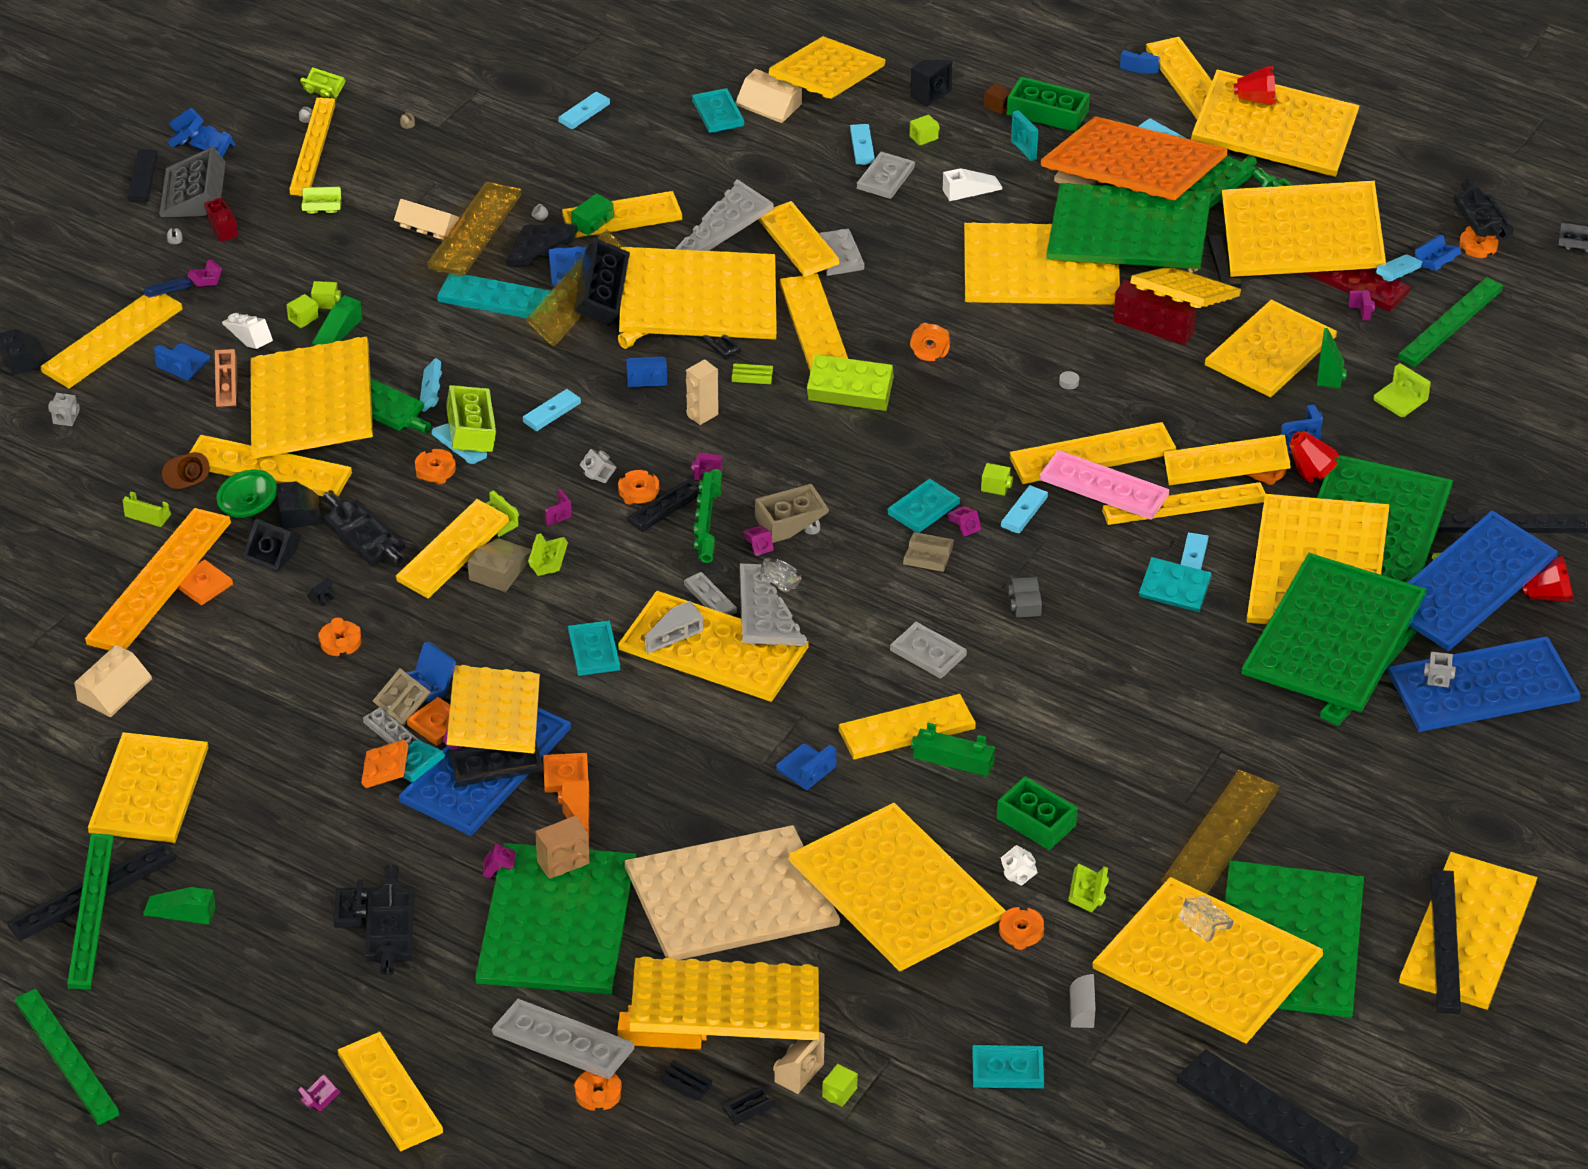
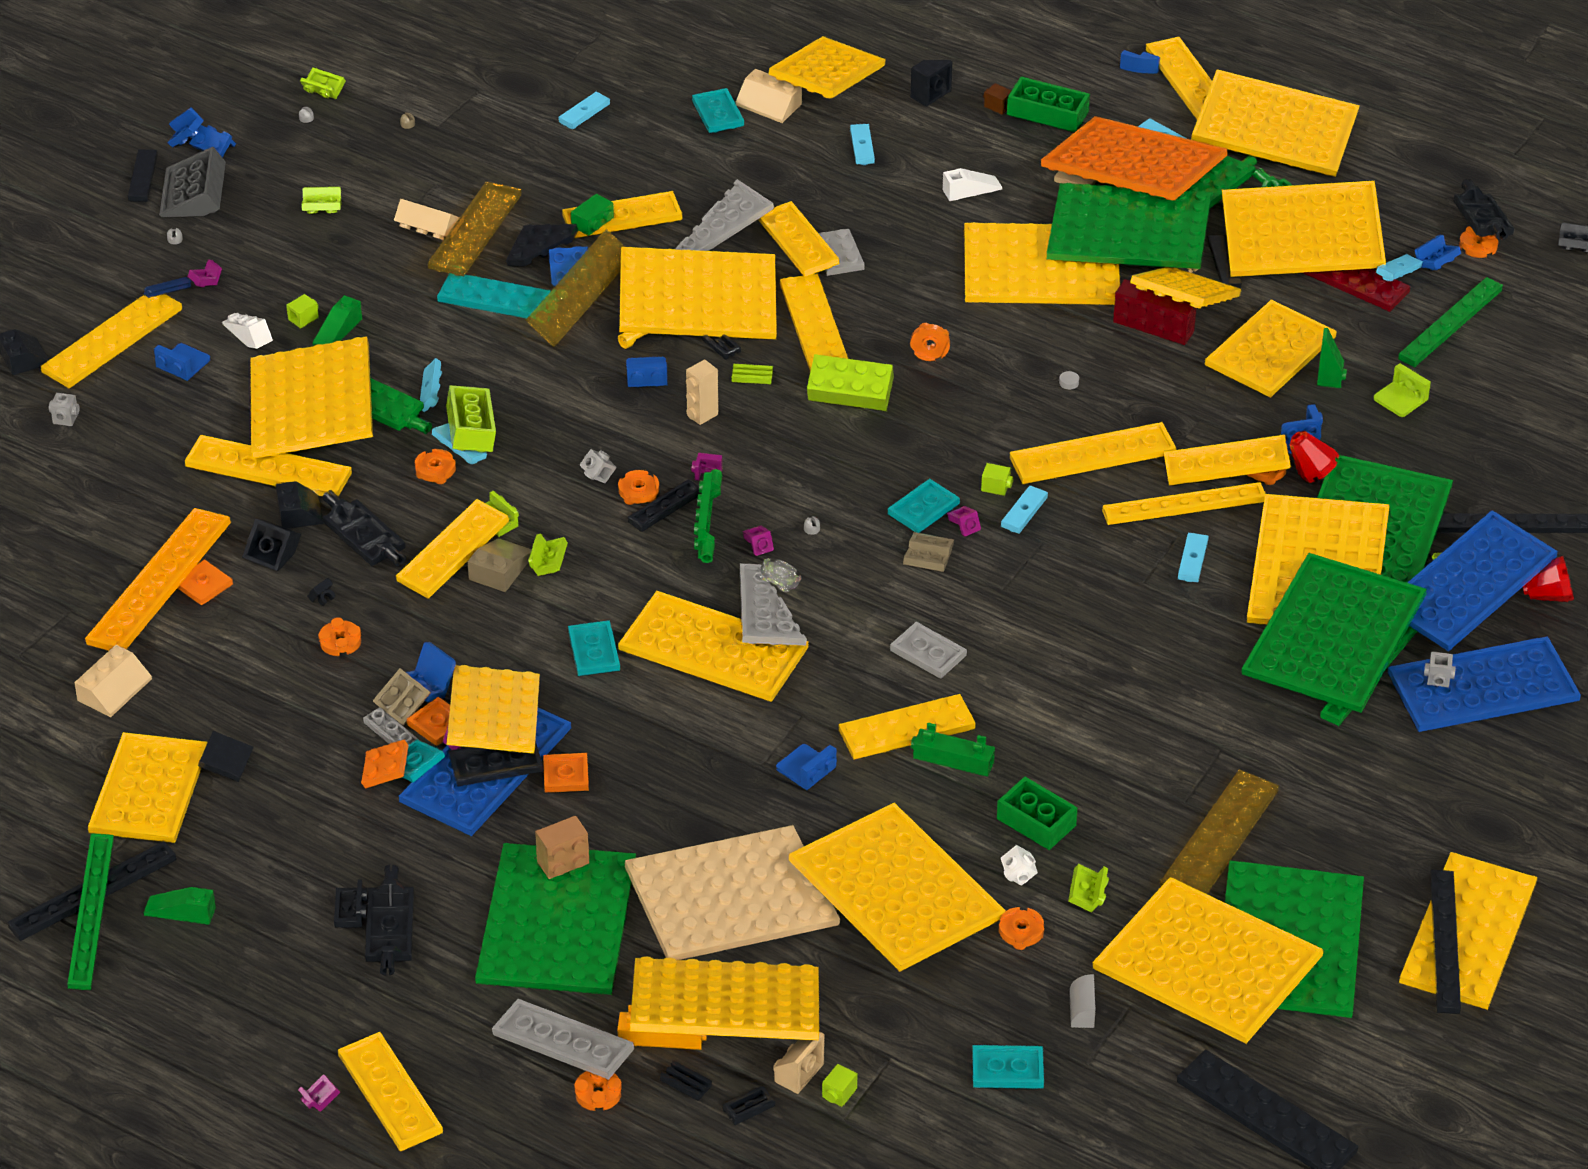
green plate [15,988,119,1125] -> none
lime hinge [123,492,171,527] -> none
reddish brown piece [162,452,210,489] -> none
dark red slope [204,197,238,242] -> none
nougat slope [215,349,237,408] -> none
green dish [217,469,277,518] -> none
yellow plate [290,98,335,196] -> none
lime brick [311,281,341,310] -> none
magenta bracket [482,844,516,878] -> none
medium azure tile [523,389,581,431] -> none
light grey hinge [531,204,548,221] -> none
magenta bracket [545,489,572,526] -> none
orange slope [558,781,589,845] -> none
black brick [574,238,630,326] -> none
light grey slope [645,601,703,654] -> none
light grey tile [684,572,737,615] -> none
dark tan slope [755,484,829,543] -> none
light grey plate [857,152,915,199] -> none
lime brick [910,115,940,146] -> none
dark grey brick [1008,577,1042,617] -> none
teal plate [1011,110,1038,161] -> none
bright pink plate [1040,450,1169,520] -> none
teal plate [1139,557,1212,612] -> none
clear bracket [1178,896,1234,942] -> none
red cone [1234,66,1276,105] -> none
magenta bracket [1348,290,1375,320] -> none
none -> black tile [198,731,254,782]

